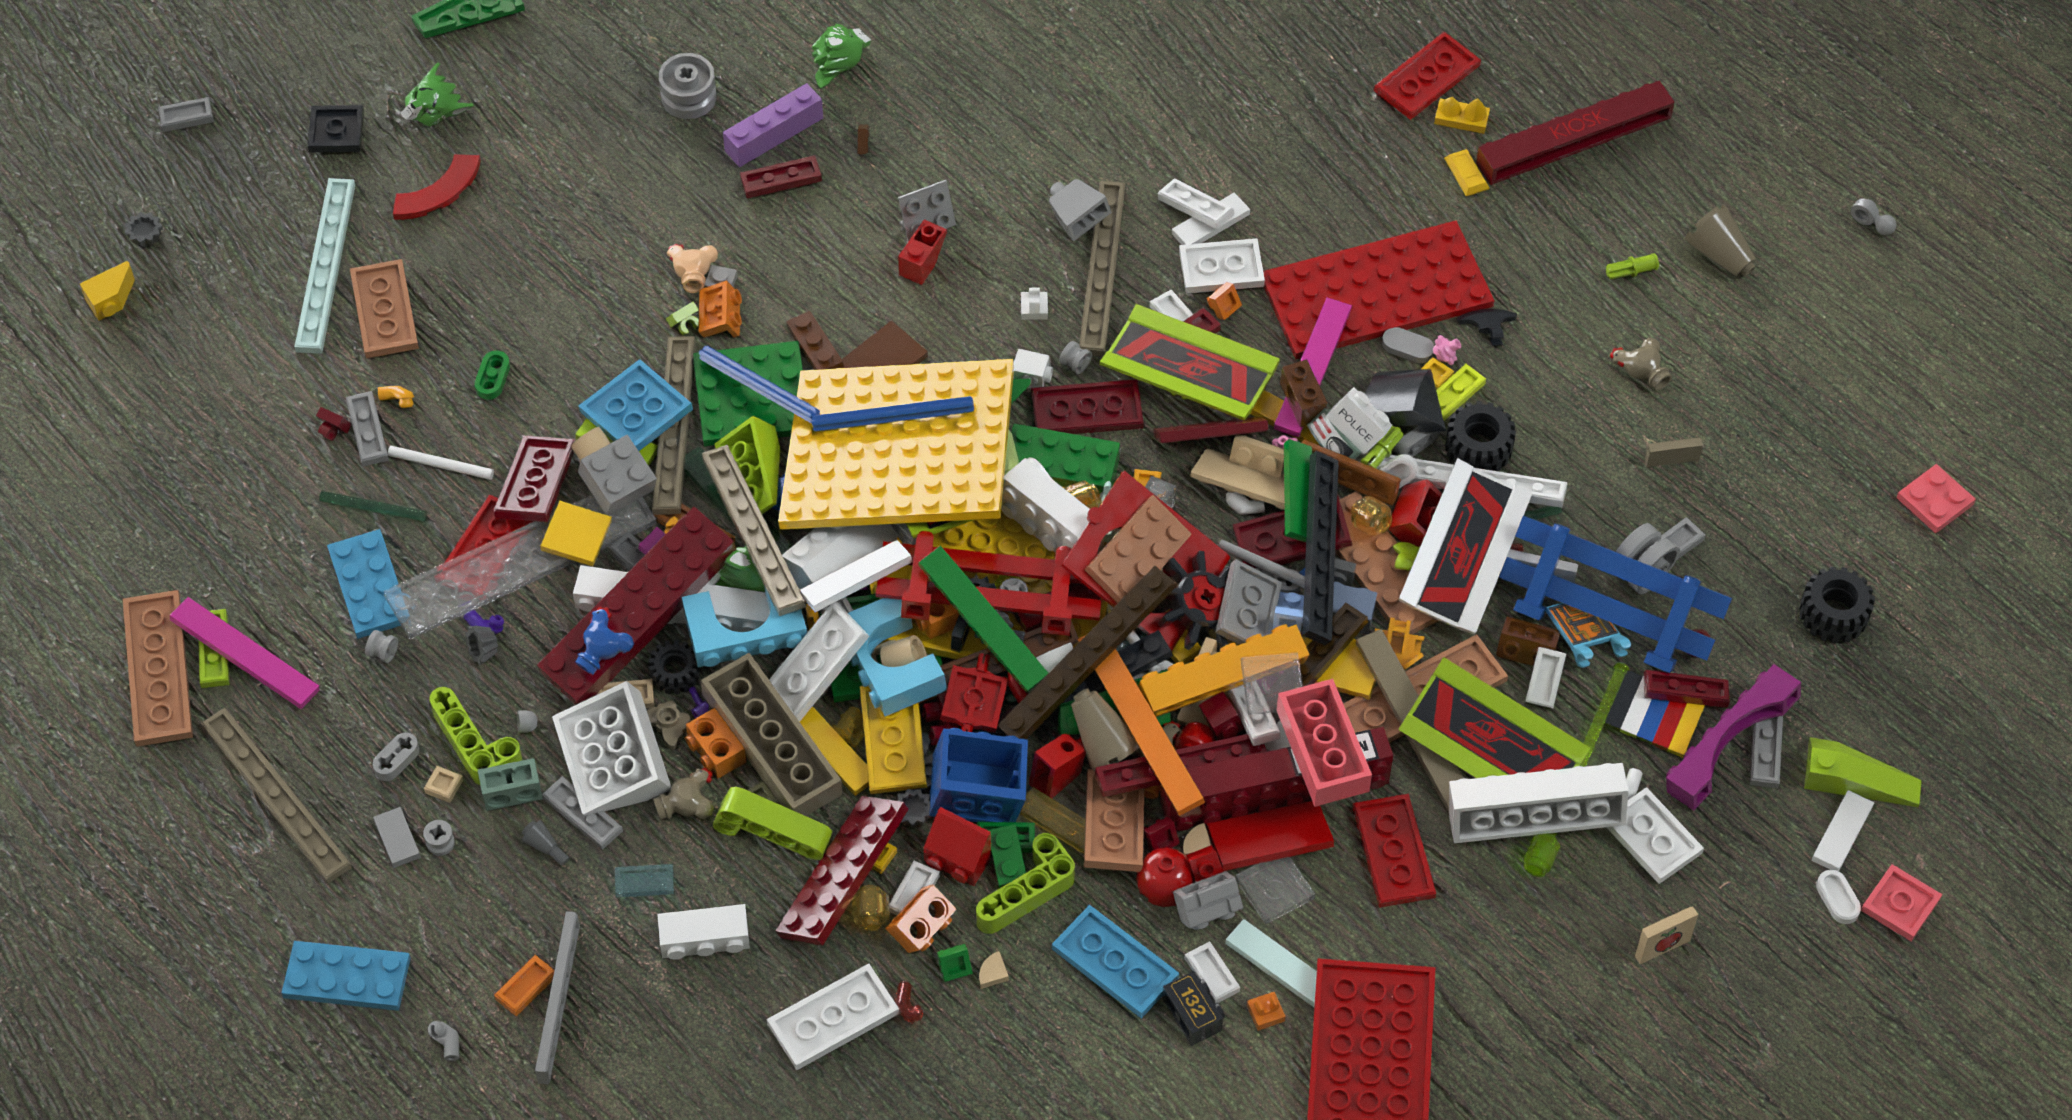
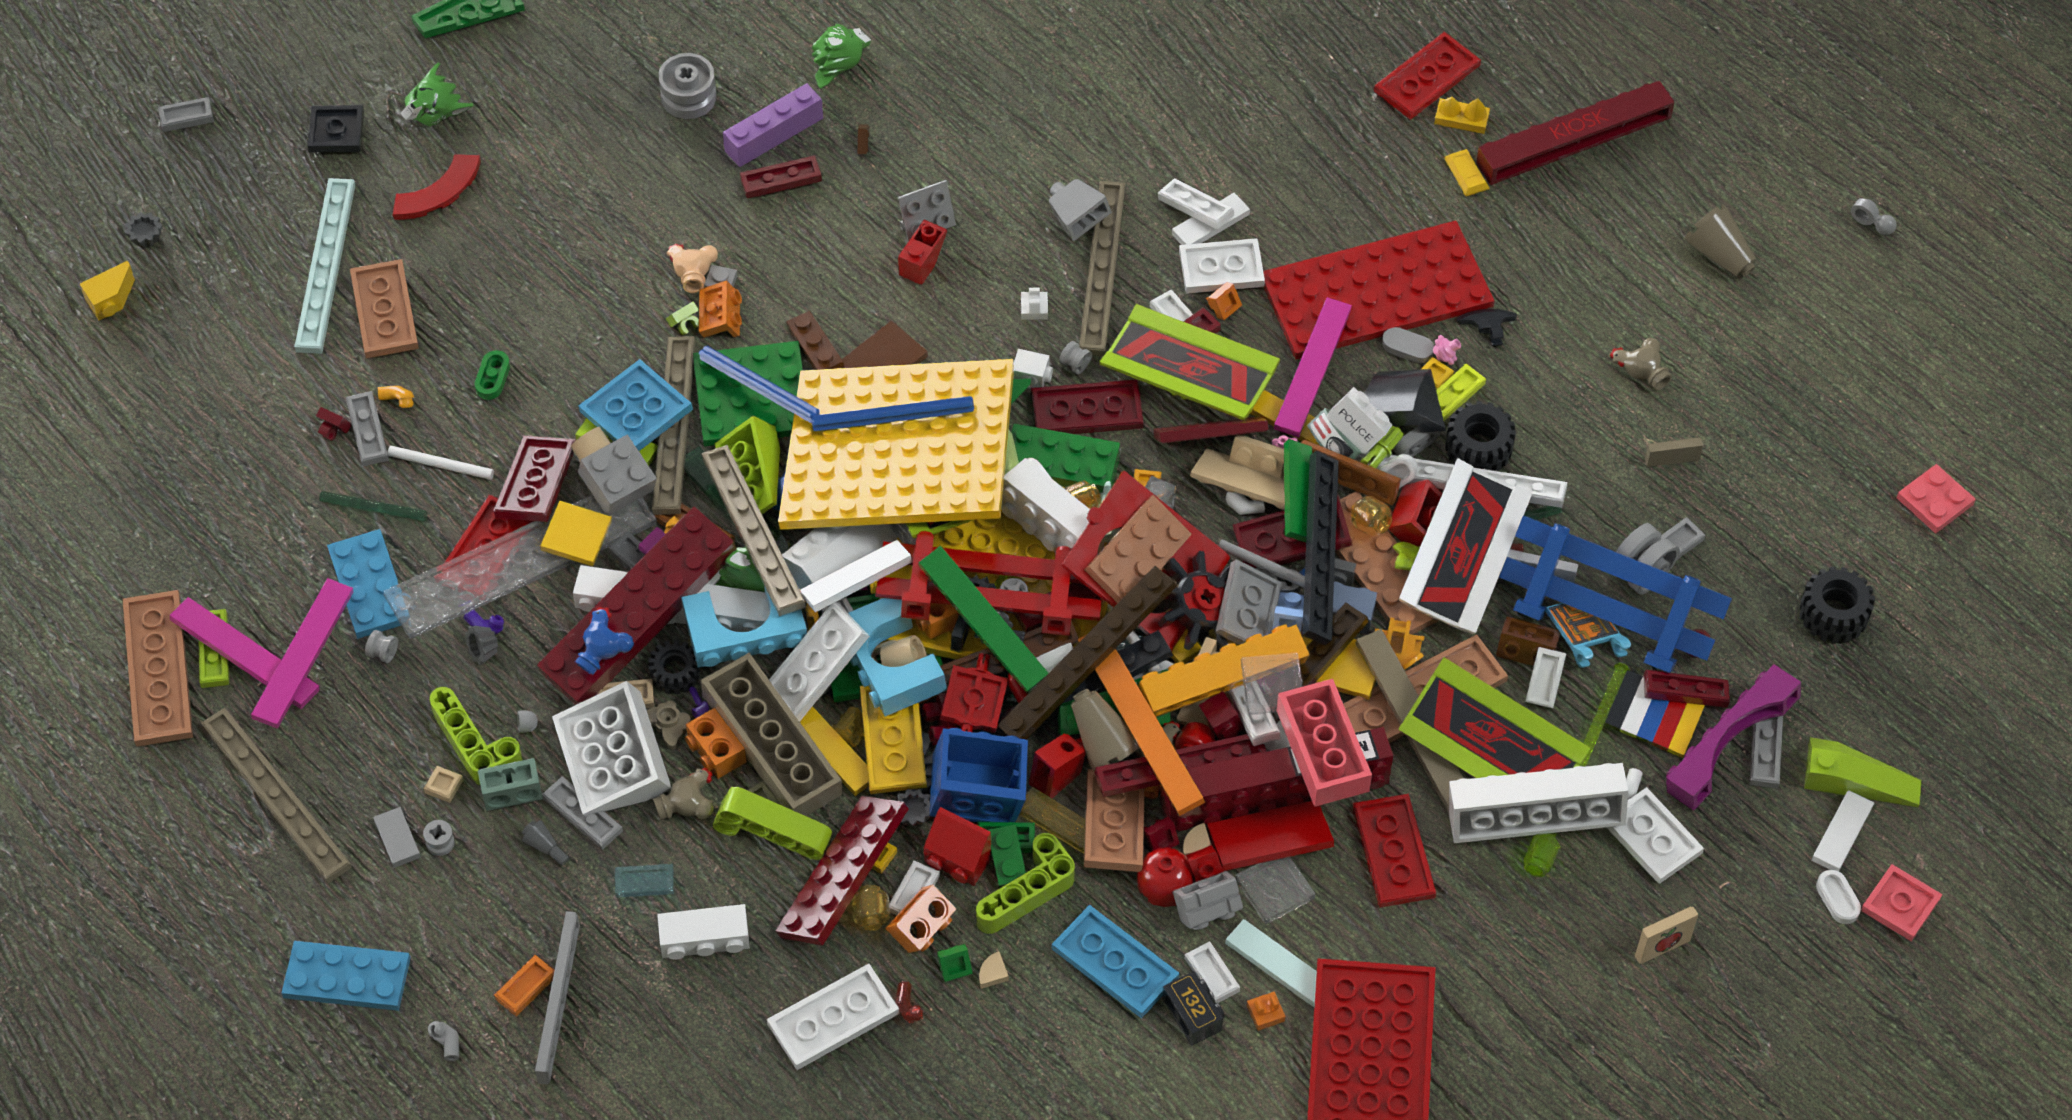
light grey beam [372,733,419,781] -> none
reddish brown brick [1280,359,1327,427] -> none
lime axle [1606,253,1659,280] -> none
none -> dark pink tile [251,578,353,729]

